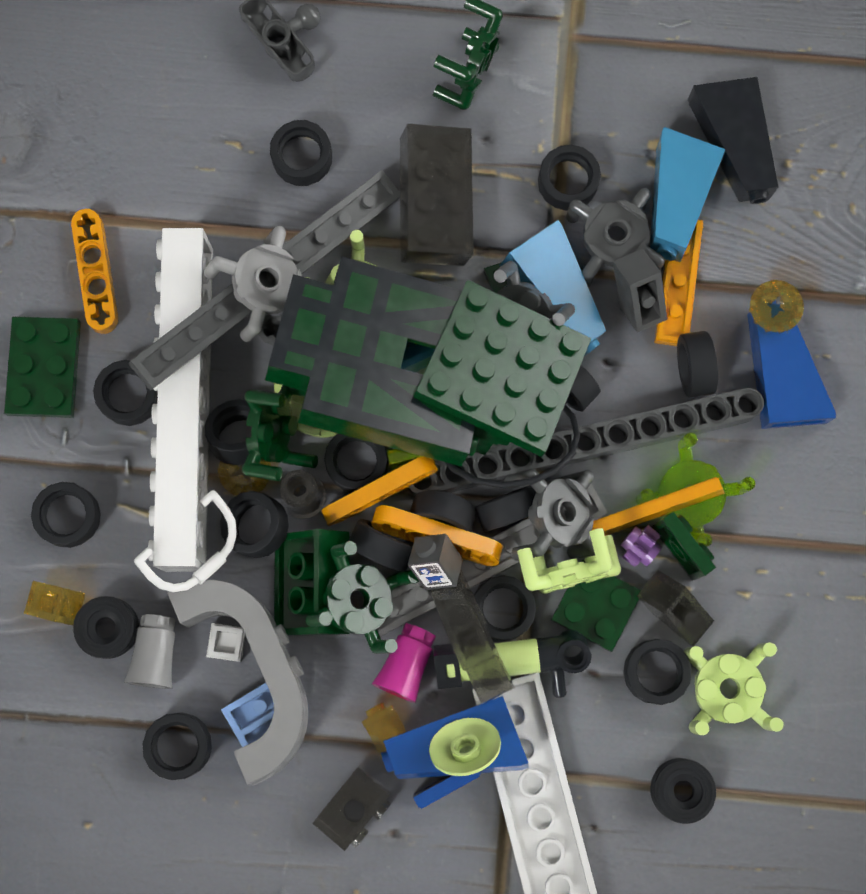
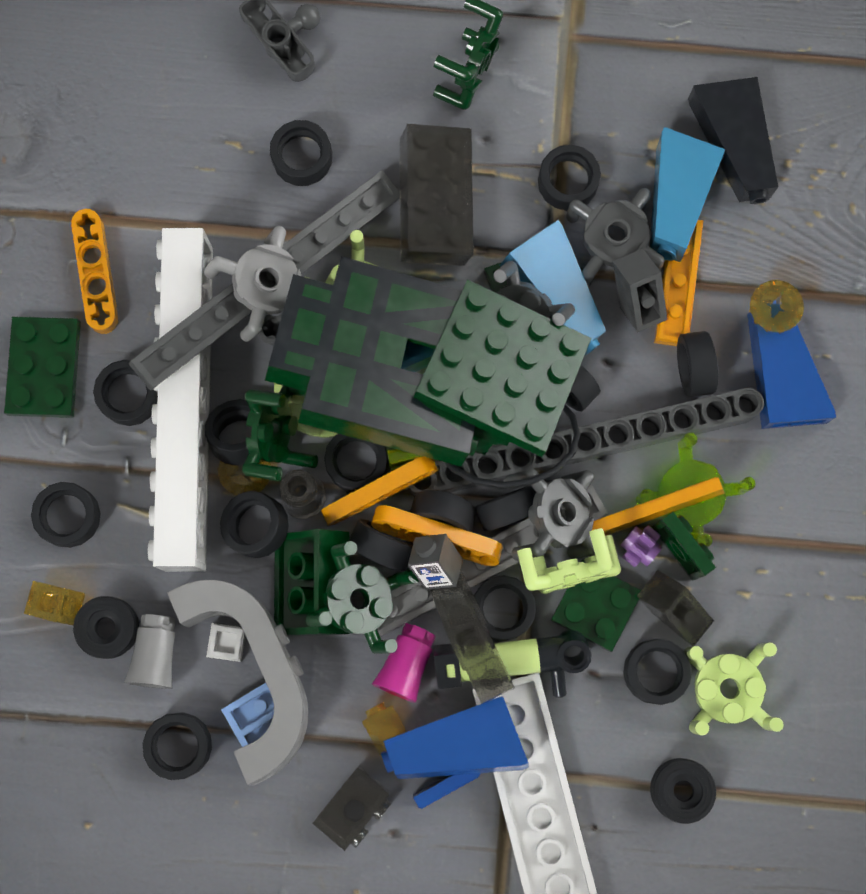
white piece [134,490,237,592] -> none
yellowish green dish [429,718,501,776] -> none

